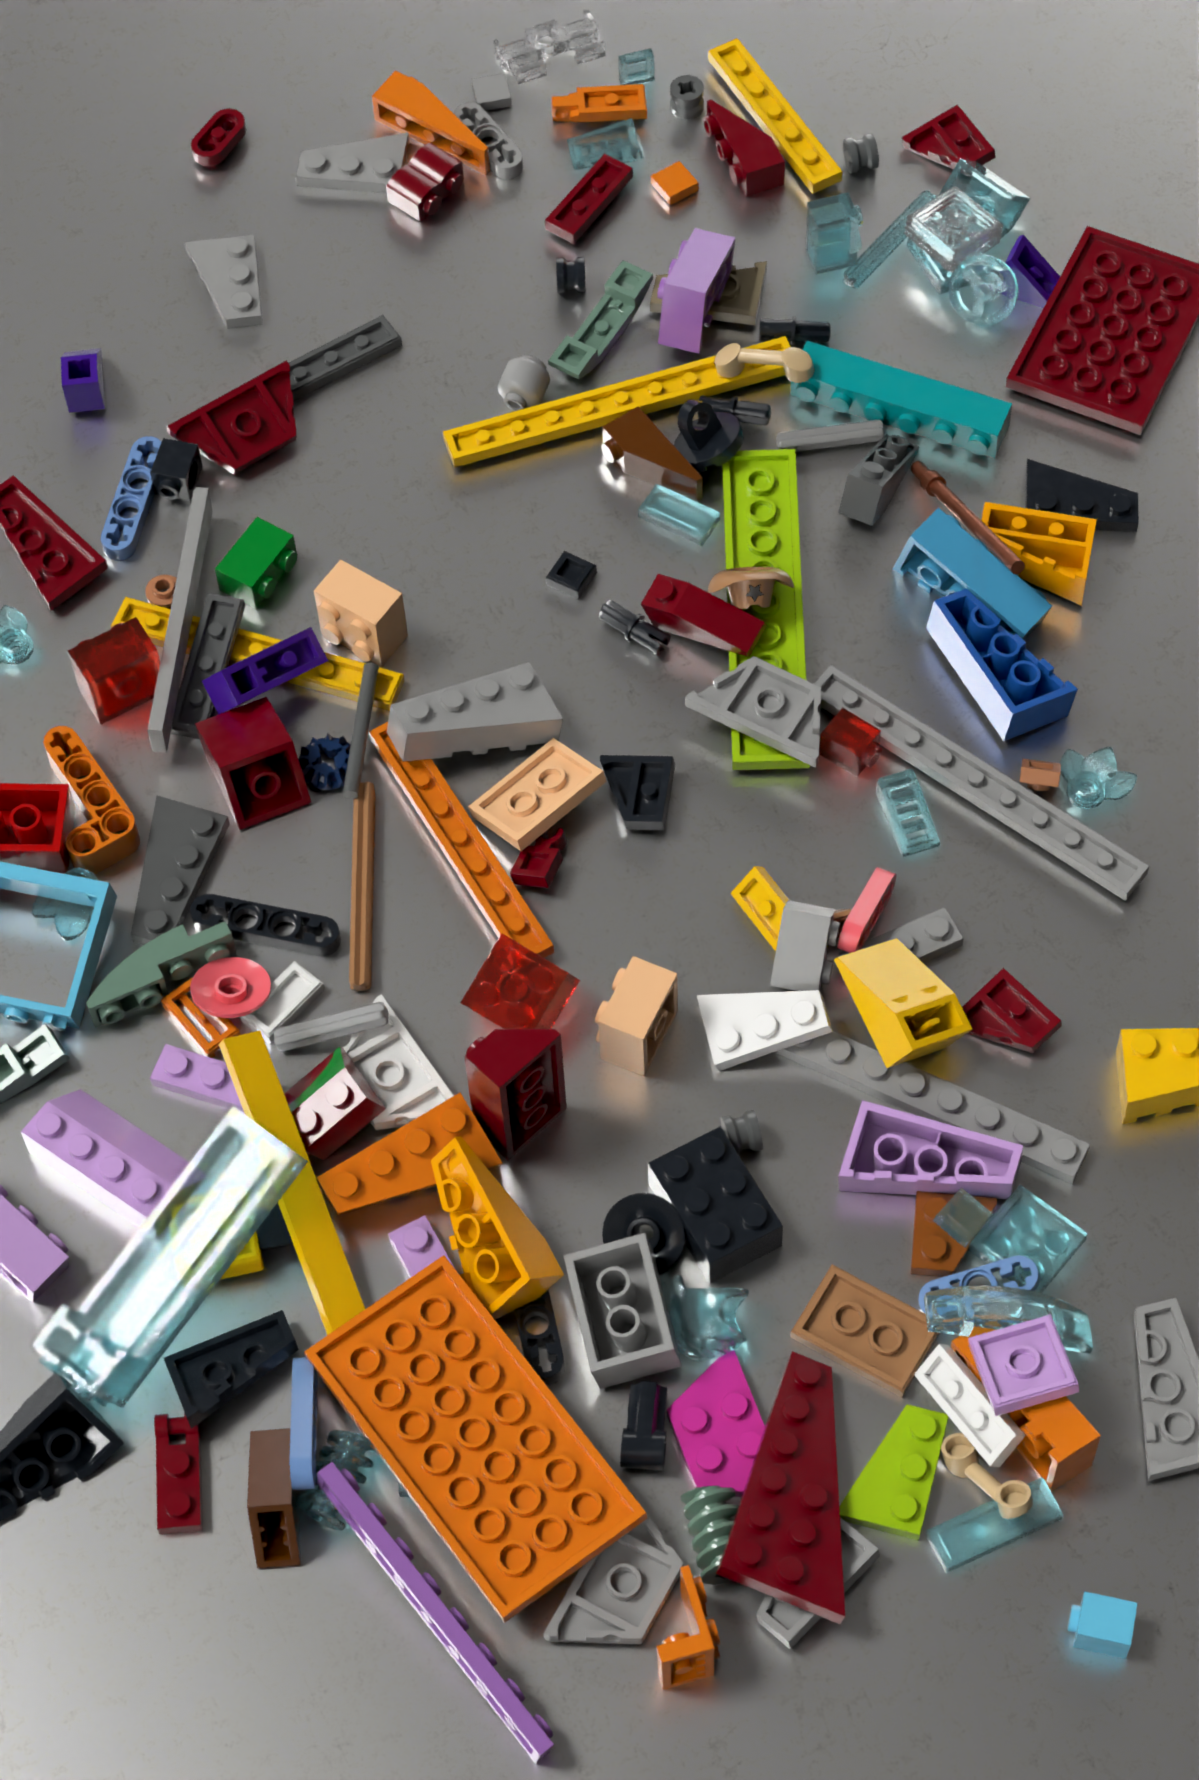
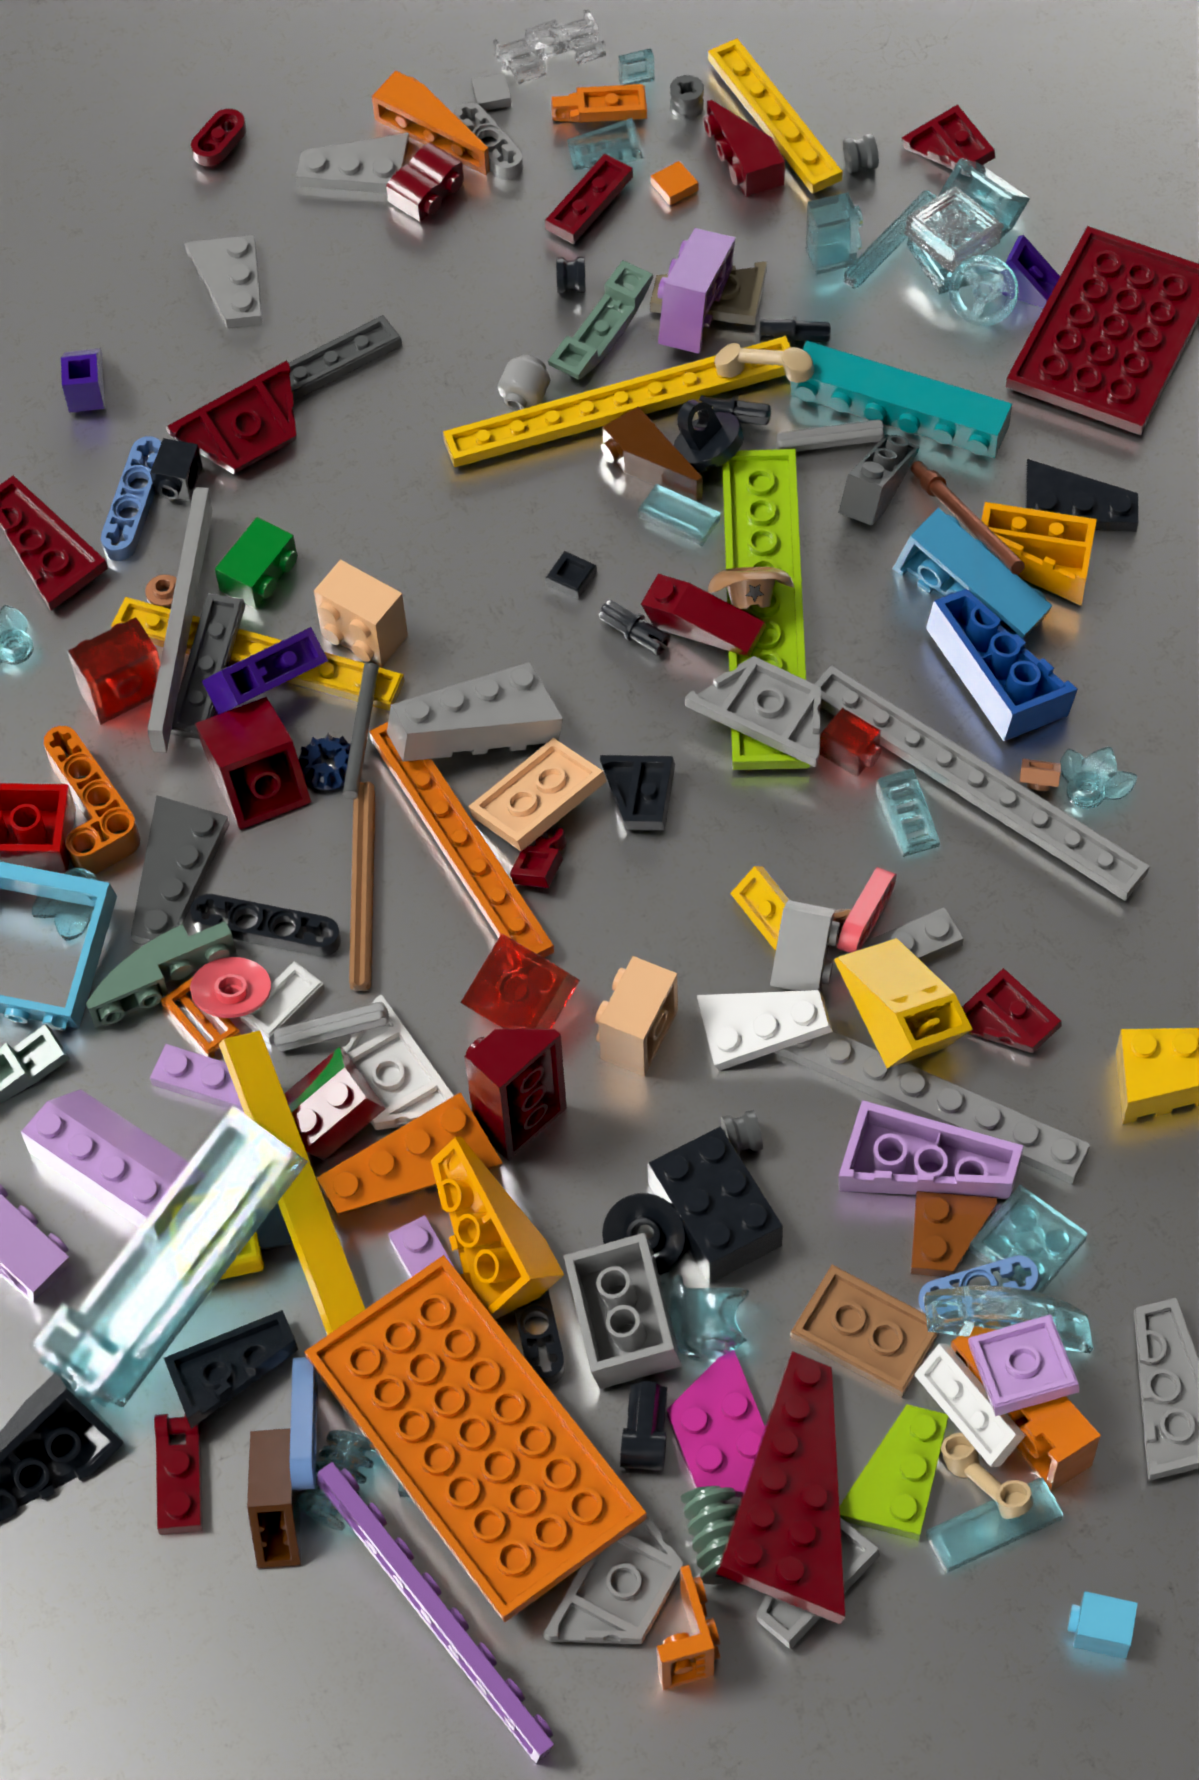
clear light blue tile [933,1187,994,1248] -> none

